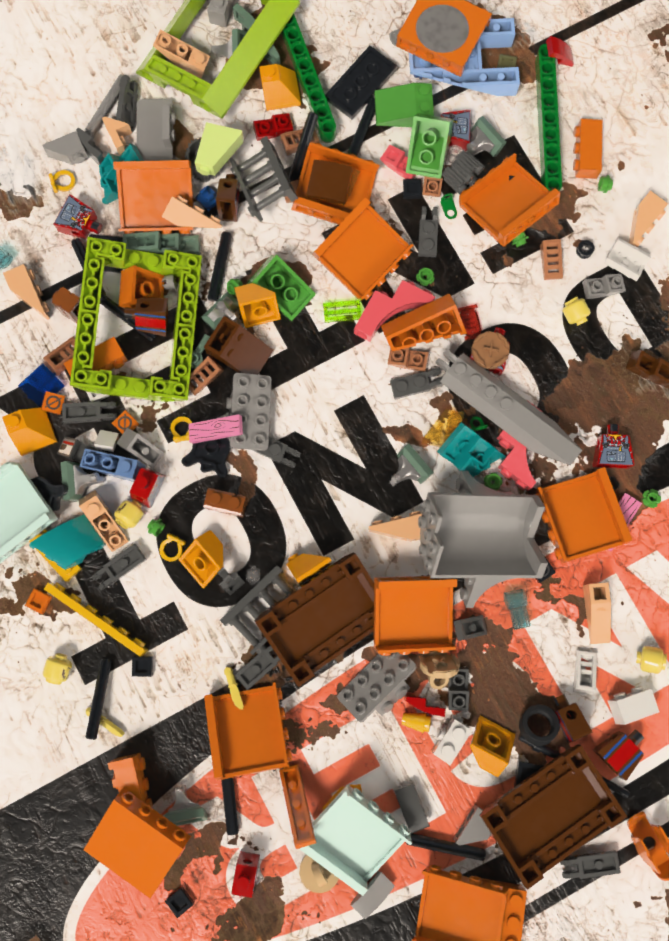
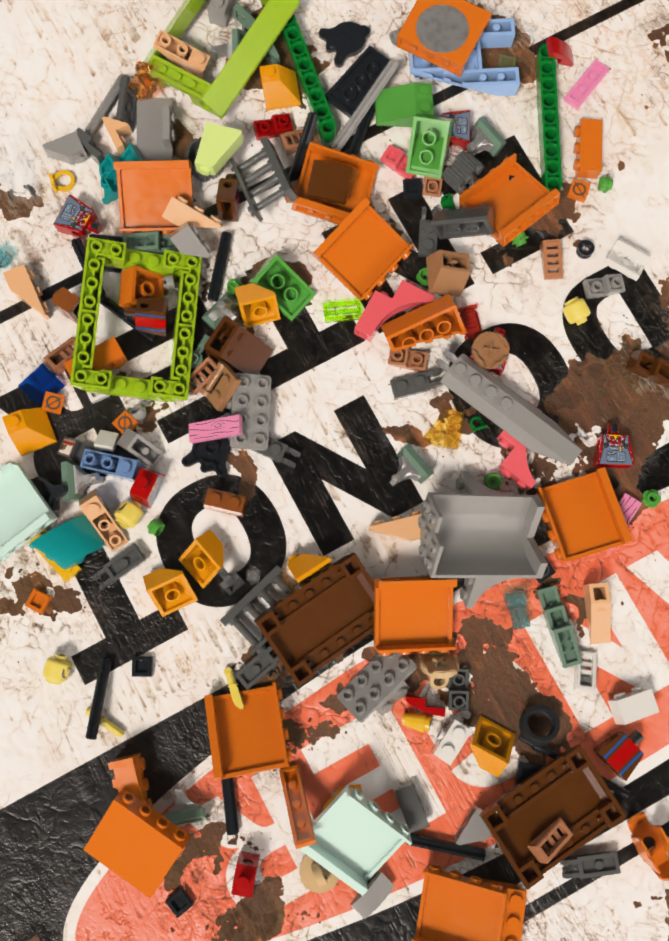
yellow plate [44,582,148,656] -> none
dark grey hinge [62,401,117,424] -> none
yellow piece [159,533,186,562] -> none
yellow piece [170,417,192,443] -> none
blue tile [195,185,217,212] -> none
teal slope [437,422,506,477] -> none
dark grey slope [454,615,487,641] -> none
reddish brown torso [554,694,593,743] -> none
light nougat slope [629,190,668,247] -> none
light yellow head [636,646,667,674] -> none
none -> clear orange animal [128,61,159,101]
none -> light grey hinge [130,403,147,420]
none -> light orange slope [143,568,198,617]
none -> light grey slope [169,222,211,258]
none -> medium nougat plate [200,360,241,412]
none -> black tile [319,21,370,68]
none -> light grey axle [330,58,399,151]
none -> medium nougat slope [426,250,471,297]
none -> dark grey slope [431,205,495,240]
none -> nougat slope [528,818,574,864]
none -> sand green slope [536,584,583,668]
none -> bright pink tile [563,59,610,110]
none -> orange tile [567,179,590,203]

